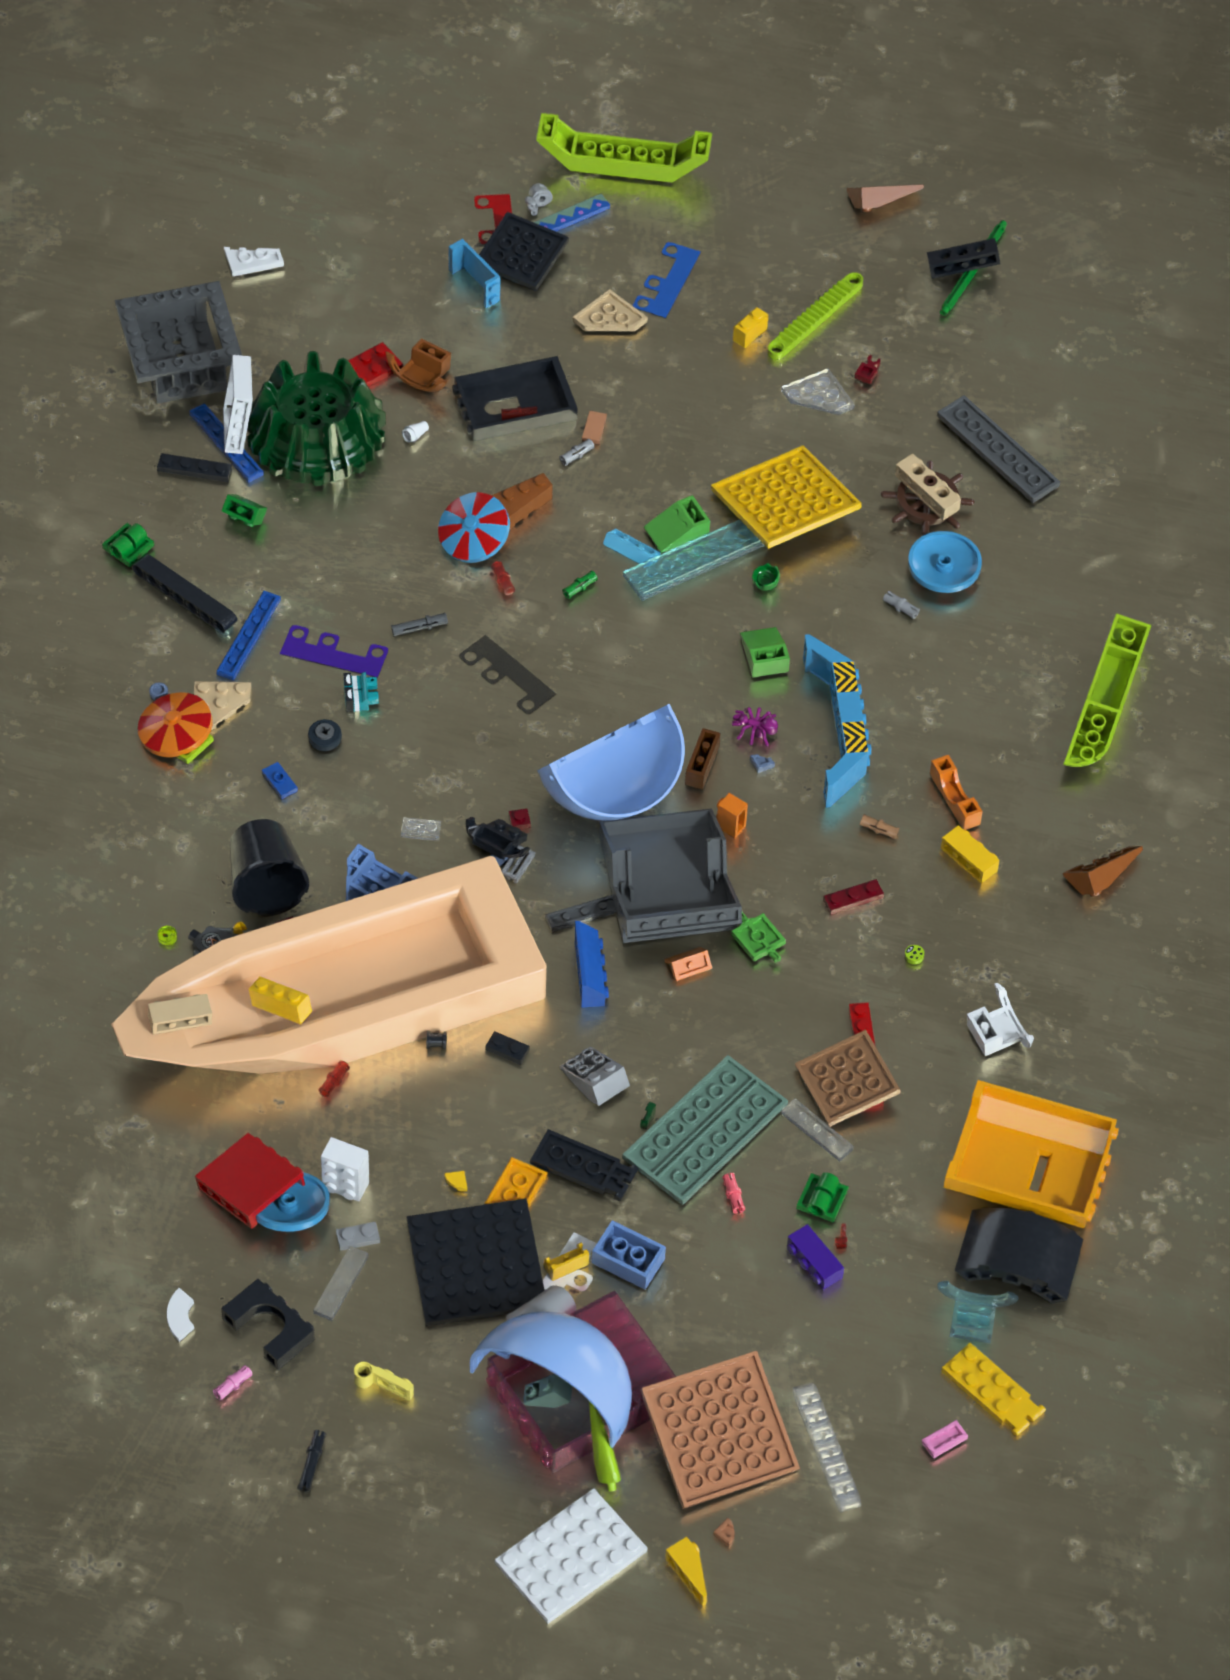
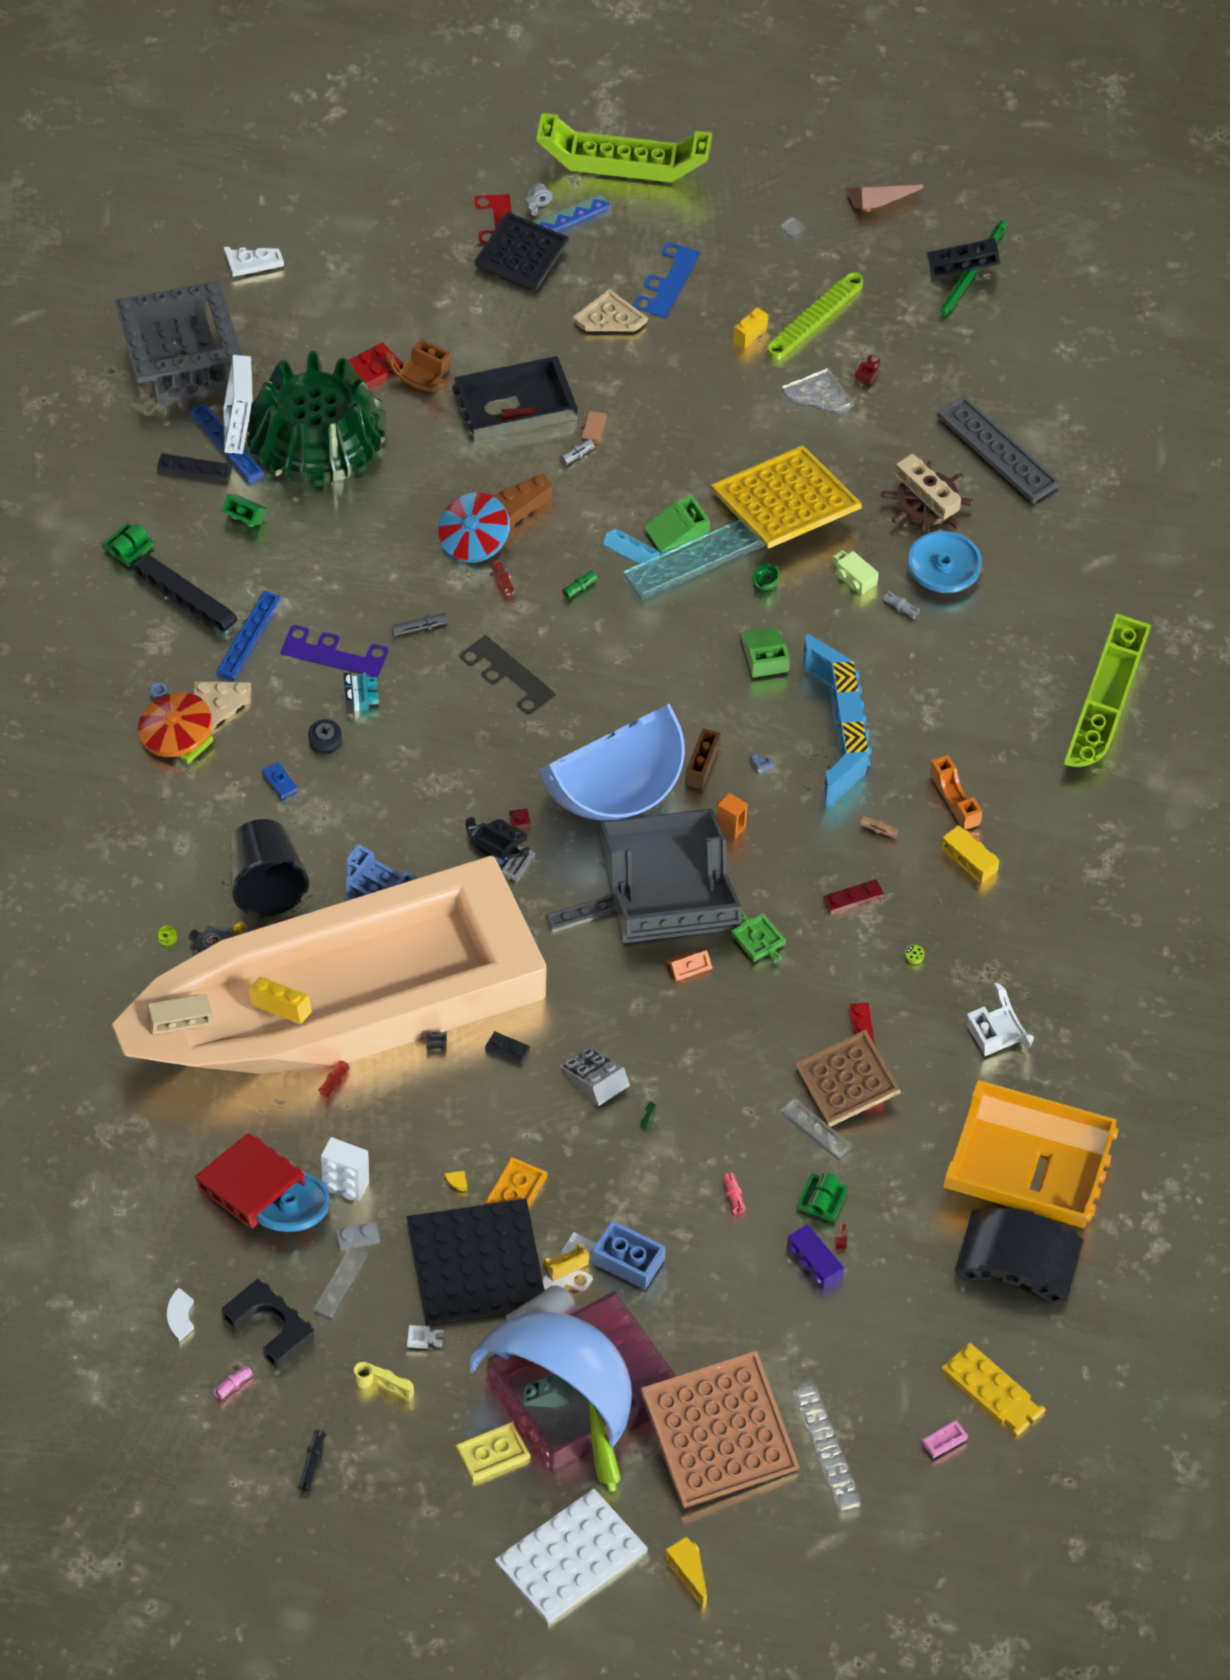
clear plate [401,817,441,841] -> none
white cone [402,421,429,443] -> none
dark azure panel [448,239,500,308] -> none
black hinge [530,1129,638,1201] -> none
blue slope [574,921,609,1008] -> none
sand green plate [622,1055,788,1205] -> none
nougat tile [713,1518,735,1547] -> none
magenta animal [732,707,778,747] -> none
clear light blue piece [937,1281,1018,1343] -> none
dark orange wedge [1063,846,1143,897] -> none
none -> white plate [407,1325,444,1349]
none -> light yellow tile [456,1422,530,1482]
none -> clear tile [780,217,805,239]
none -> yellowish green brick [831,550,879,595]

